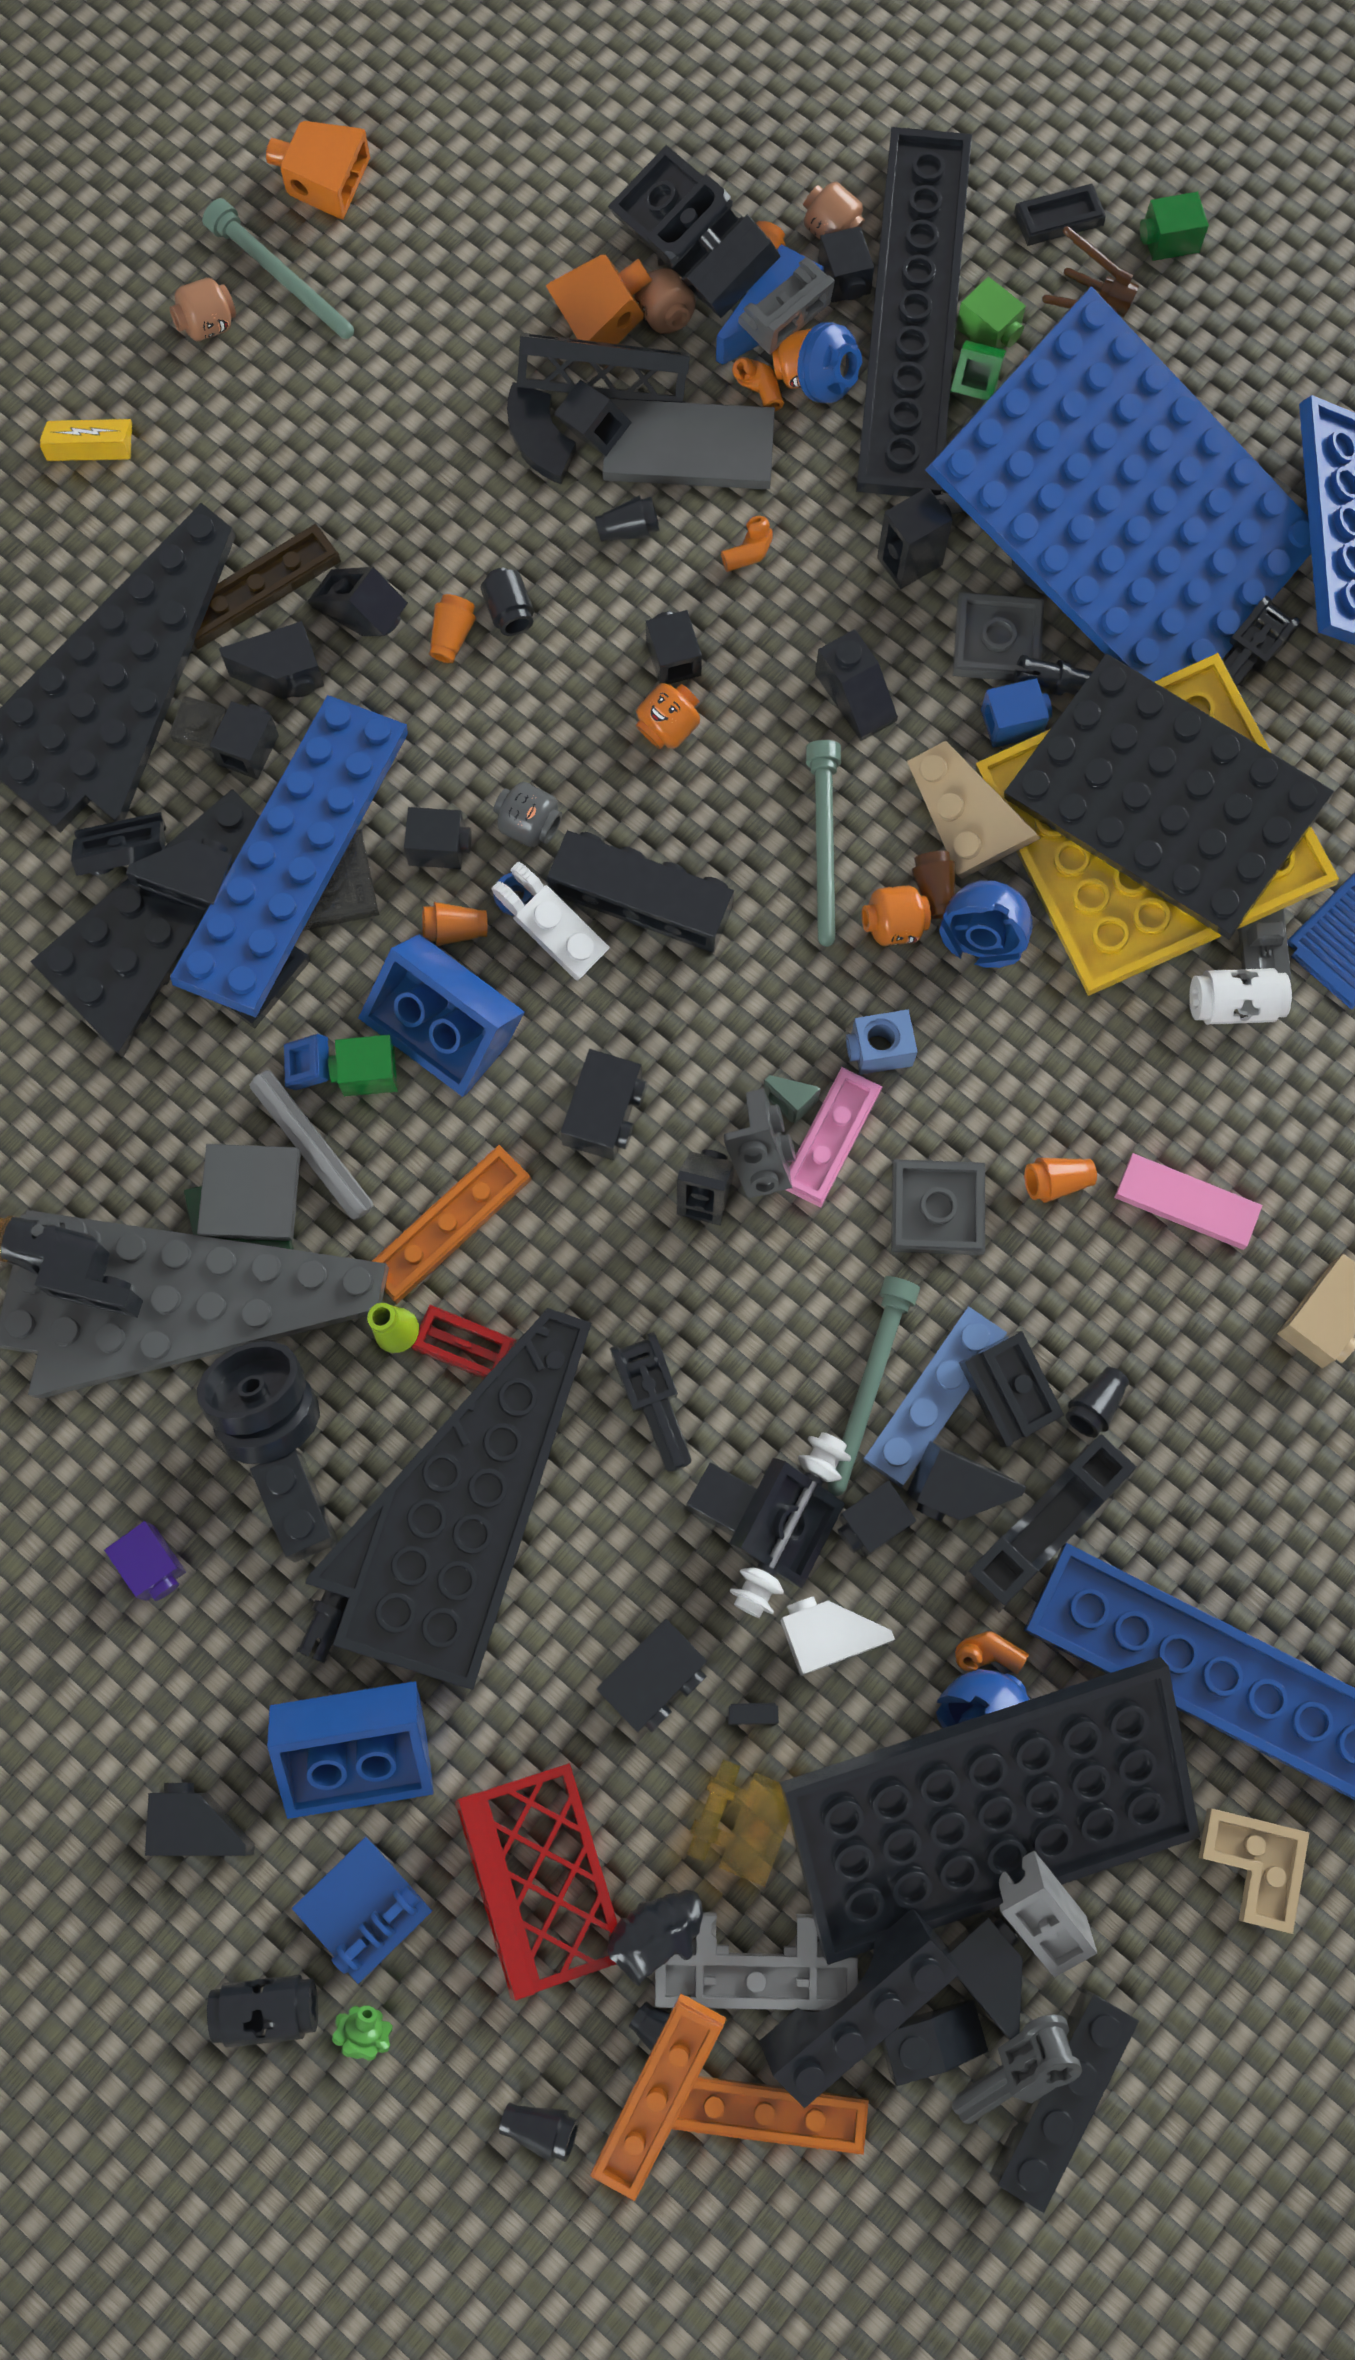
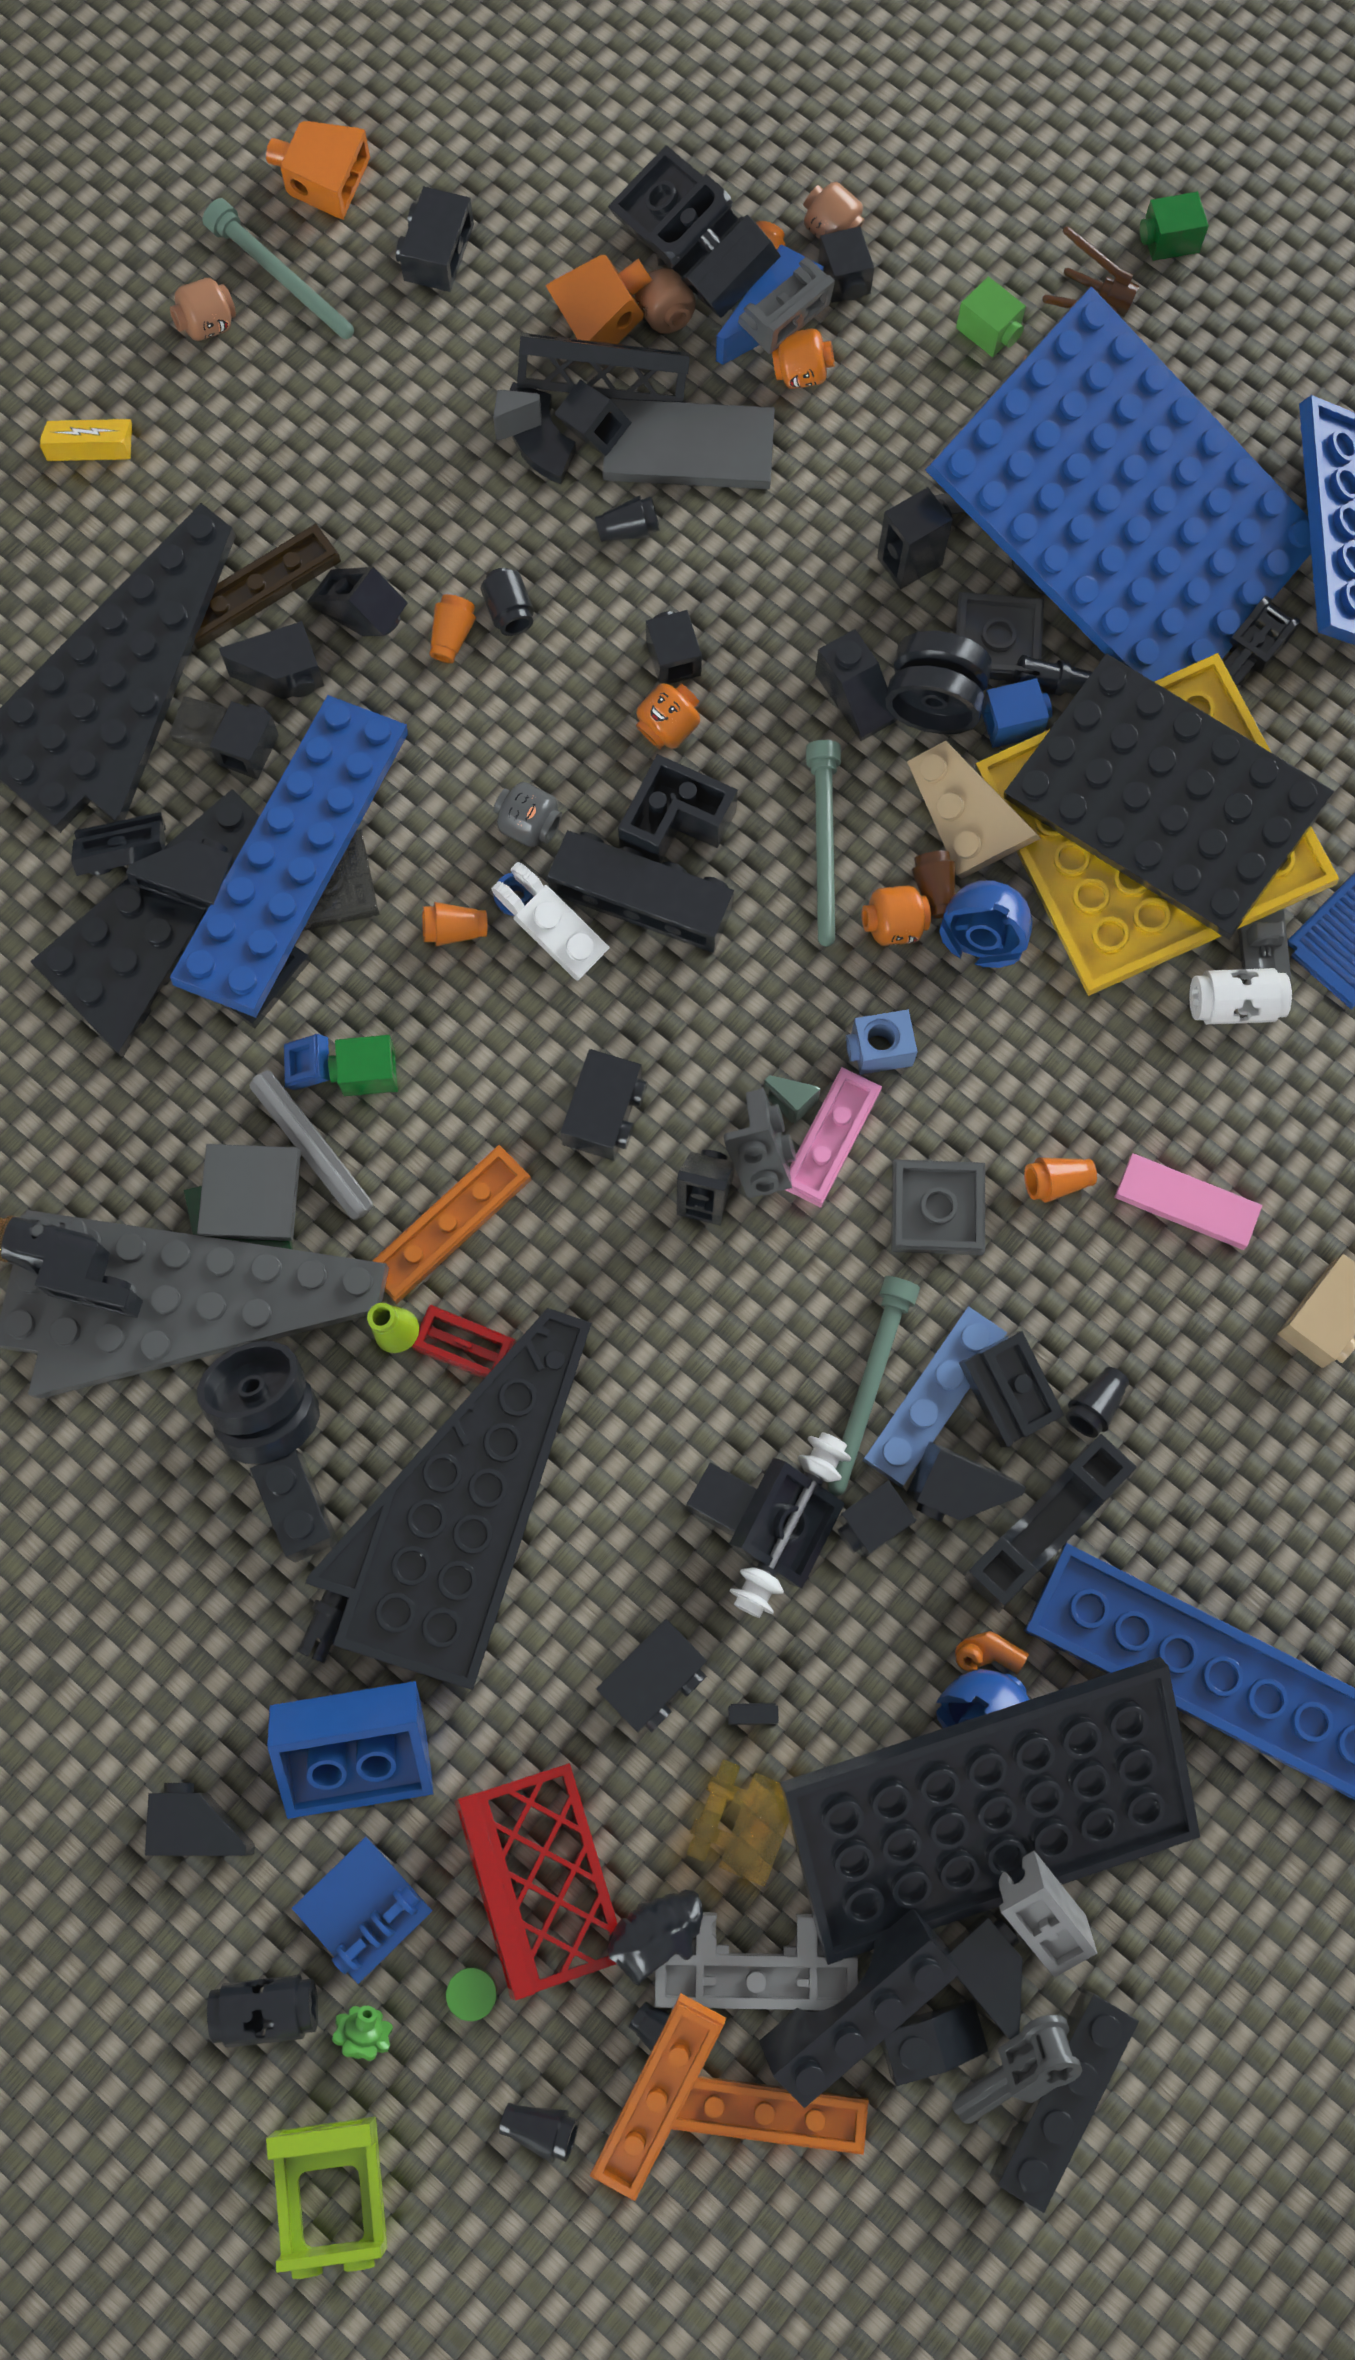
dark purple brick [104,1521,186,1601] -> none
blue slope [358,934,525,1097] -> none
black brick [404,807,472,869] -> none
black connector [610,1332,692,1472] -> none
orange arm [721,516,773,572] -> none
orange arm [732,357,784,411] -> none
white slope [780,1596,895,1676] -> none
blue piece [798,322,862,403] -> none
black plate [856,127,972,497] -> none
green brick [951,340,1006,400] -> none
black tile [1014,183,1106,246] -> none
tan plate [1198,1808,1309,1934] -> none
none -> lime window [266,2117,388,2279]
none -> black brick [396,186,474,292]
none -> bright green tile [446,1967,498,2021]
none -> dark grey slope [494,390,542,440]
none -> black brick [618,754,738,864]
none -> black wheel [885,630,992,734]

